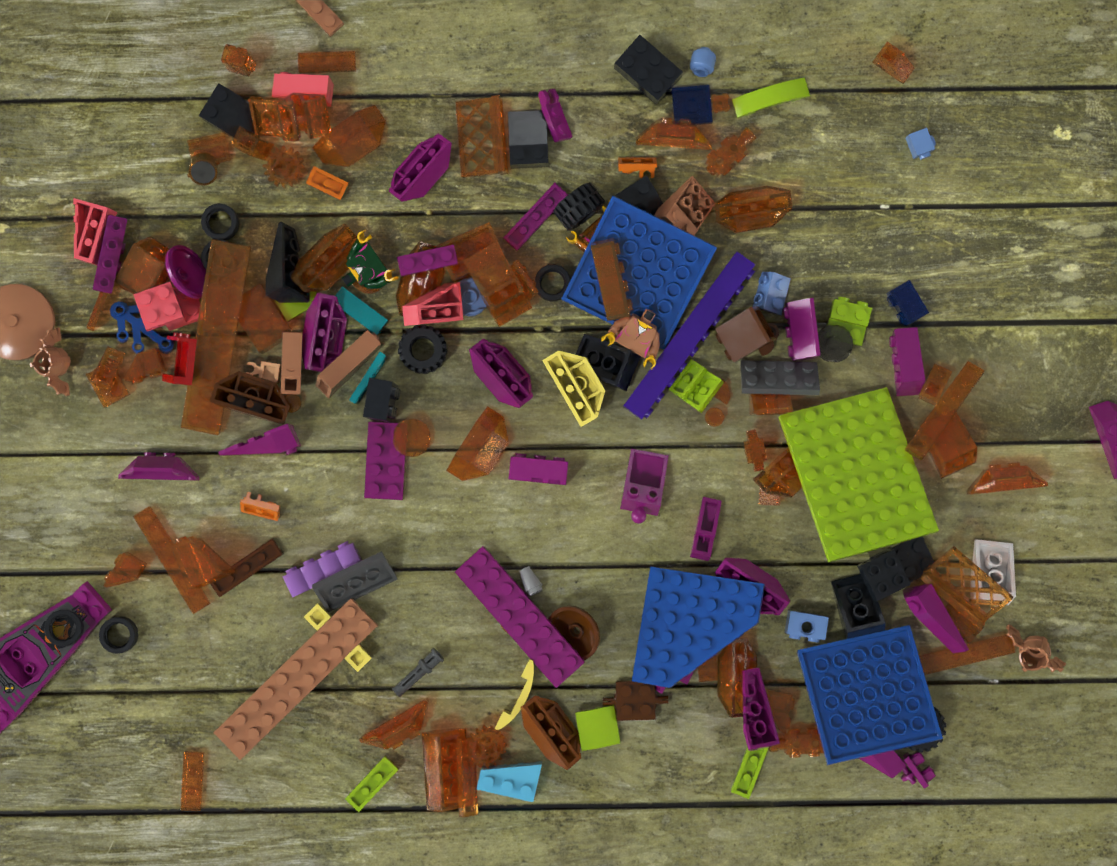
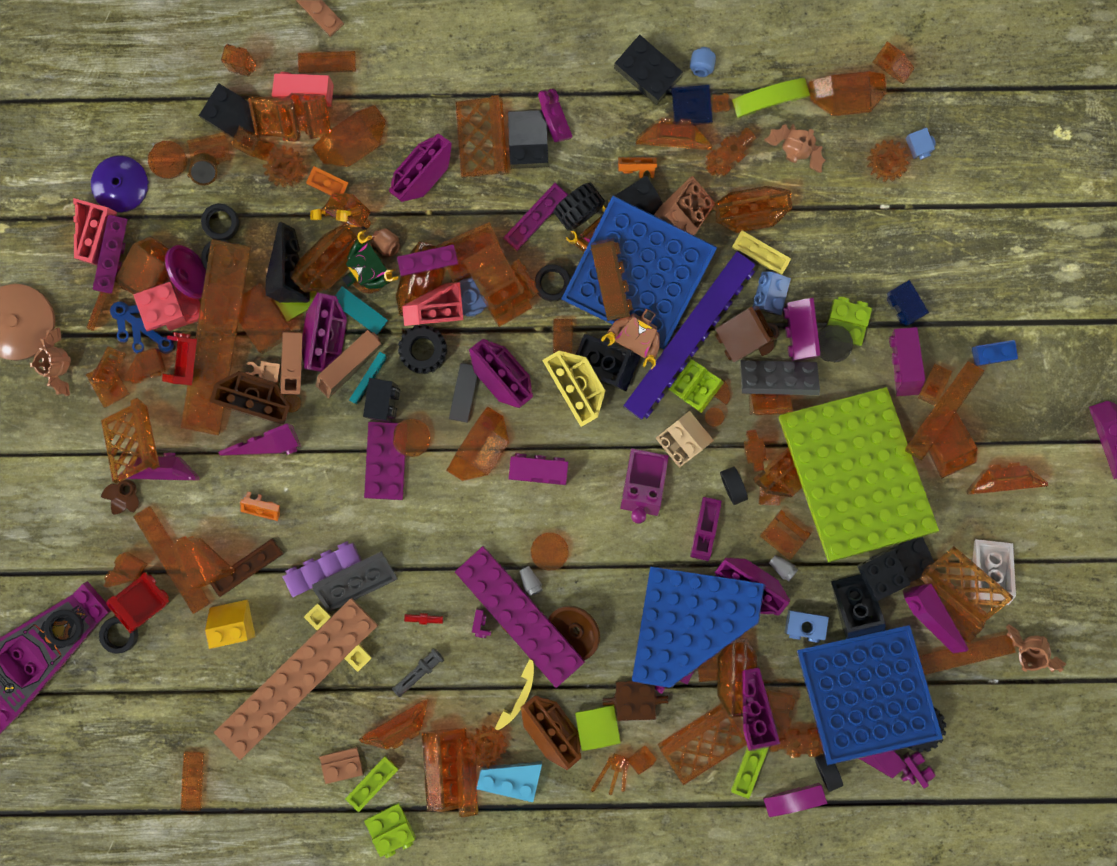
none -> dark purple dish [91,156,148,213]
none -> clear orange fence [101,398,160,484]
none -> reddish brown plate [101,479,139,515]
none -> red panel [106,572,169,634]
none -> clear orange tile [148,141,187,179]
none -> yellow slope [205,599,256,649]
none -> clear orange torso [310,193,371,230]
none -> nougat plate [319,747,364,784]
none -> lime plate [364,803,416,858]
none -> nougat head [371,228,400,257]
none -> red bar [404,613,443,625]
none -> dark grey tile [449,363,478,423]
none -> magenta bracket [472,608,491,638]
none -> clear orange tile [531,532,569,571]
none -> clear orange tile [553,319,573,354]
none -> clear orange plant [591,753,629,795]
none -> clear orange slope [627,746,656,775]
none -> tan slope [656,411,714,468]
none -> clear orange fence [658,703,747,785]
none -> black tyre [720,466,748,505]
none -> light yellow plate [732,230,791,275]
none -> clear orange plate [760,510,811,561]
none -> magenta slope [763,783,827,817]
none -> nougat helmet [764,124,825,173]
none -> light grey cone [769,555,798,582]
none -> clear orange wedge [809,71,887,116]
none -> black tyre [815,754,843,792]
none -> clear orange gear [867,140,910,182]
none -> blue brick [972,340,1018,366]

